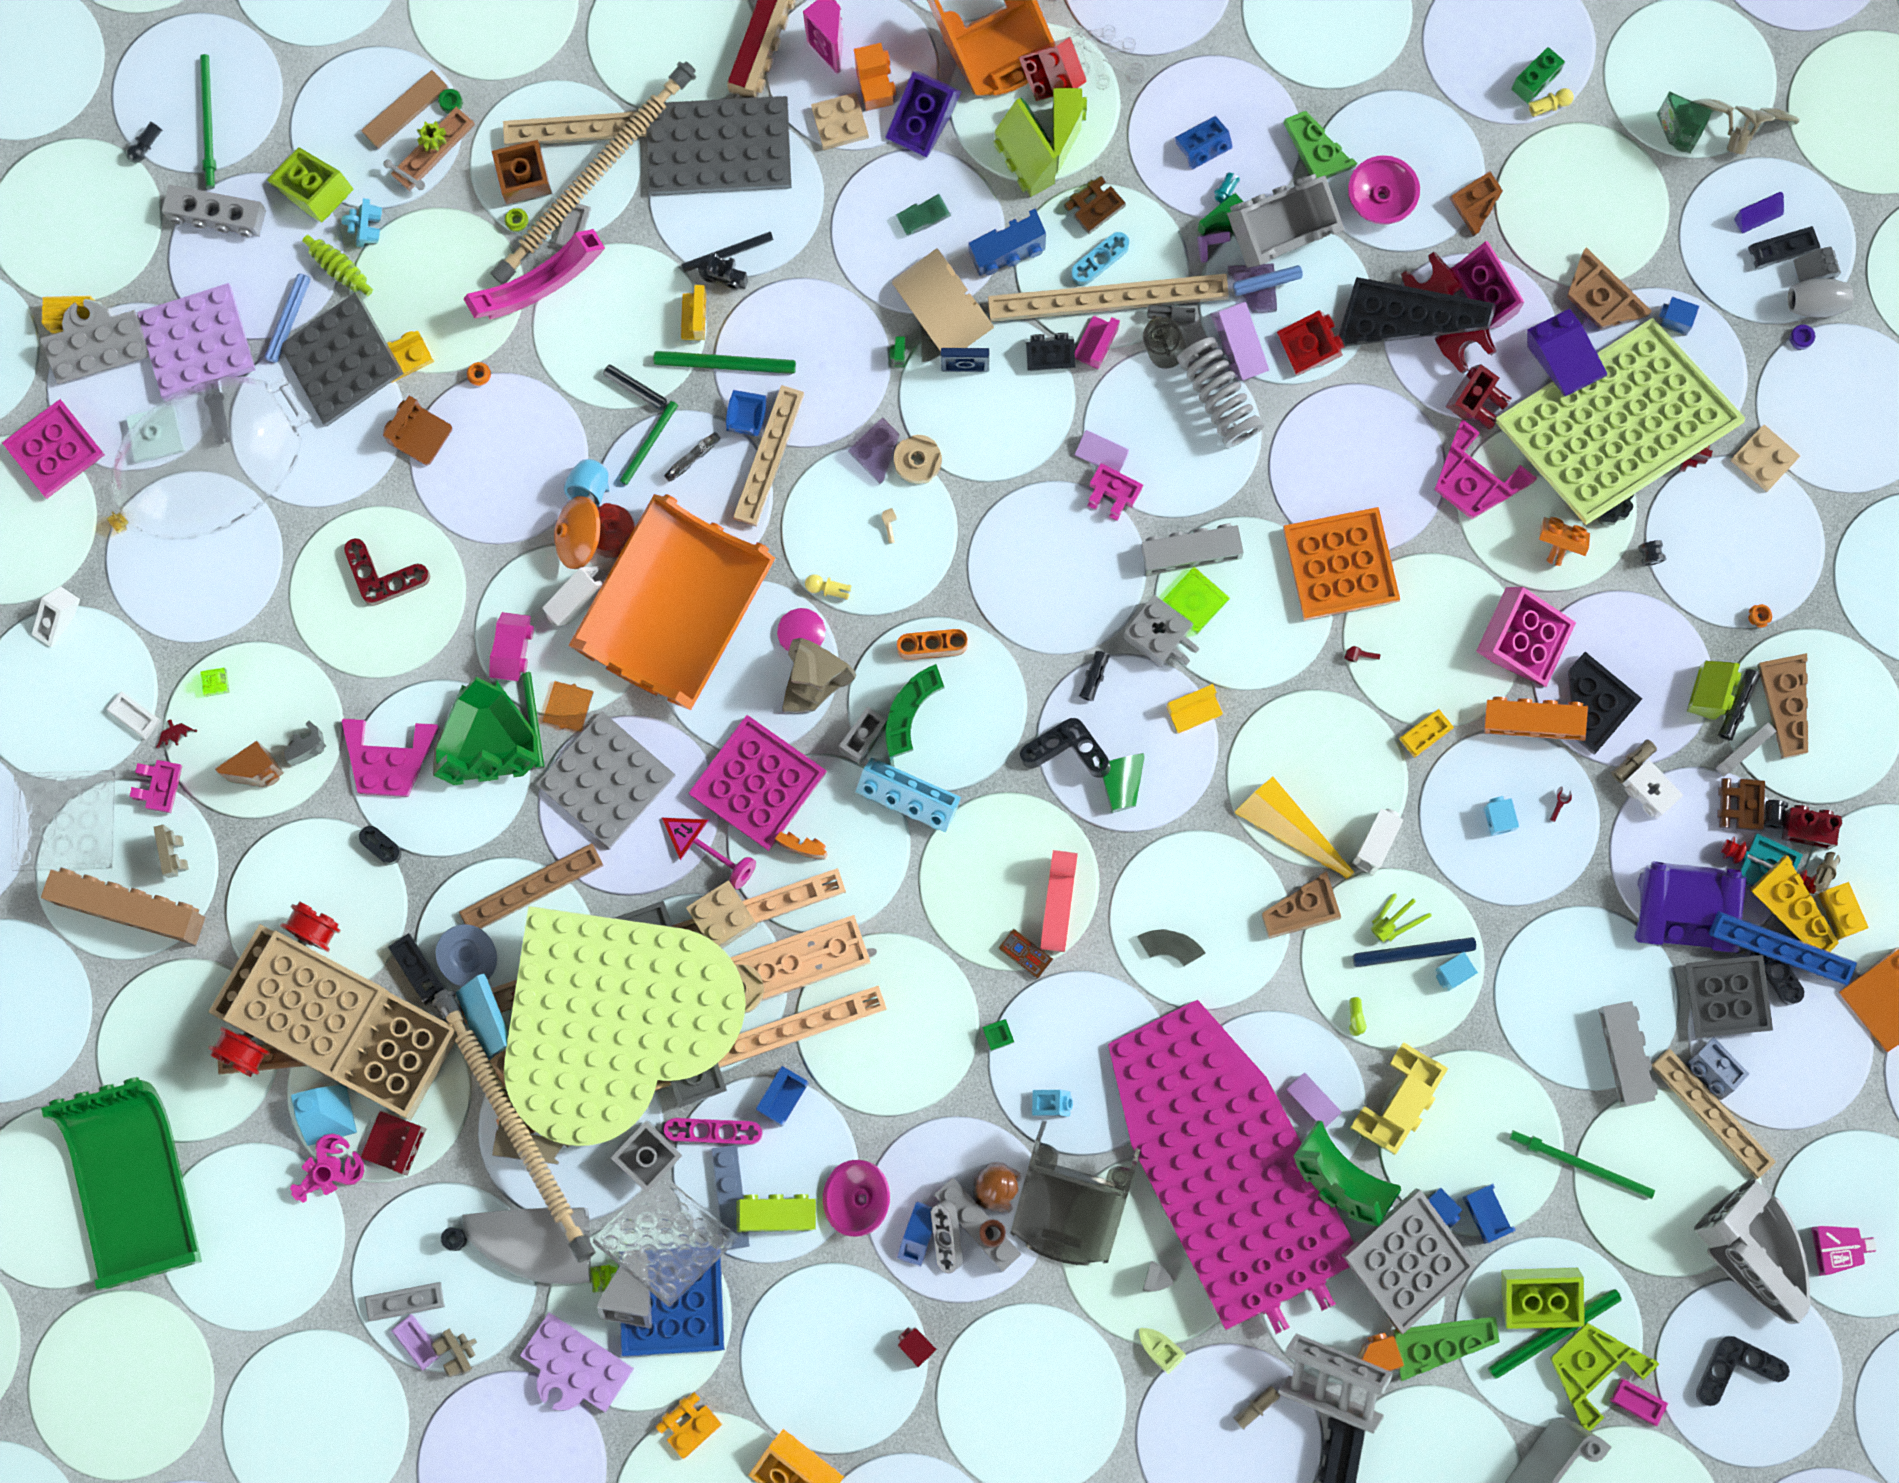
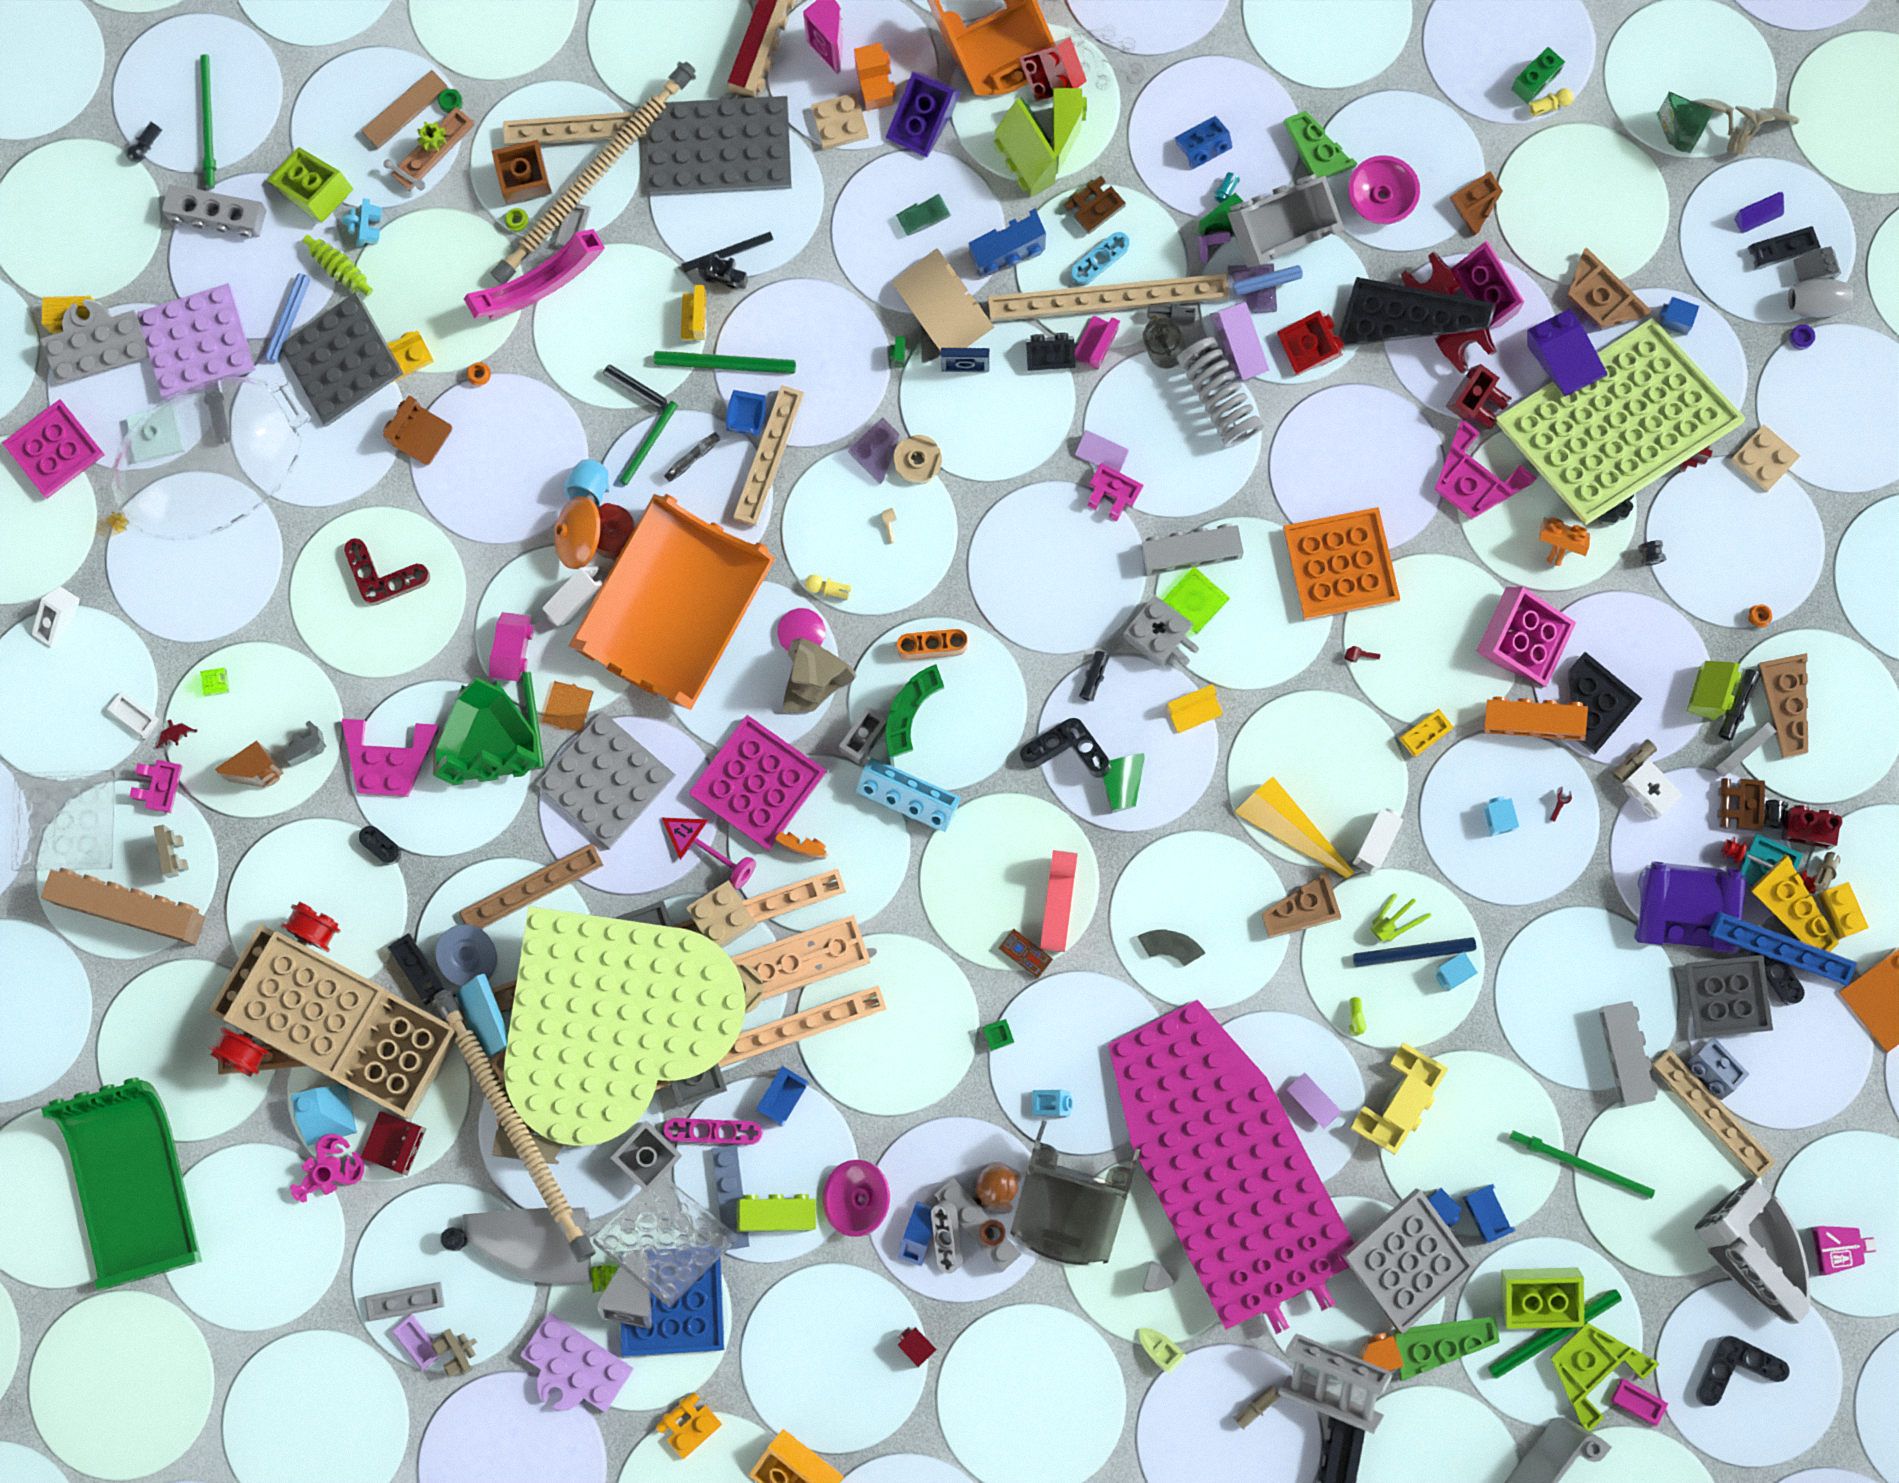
green panel [1294,1120,1402,1226] -> none

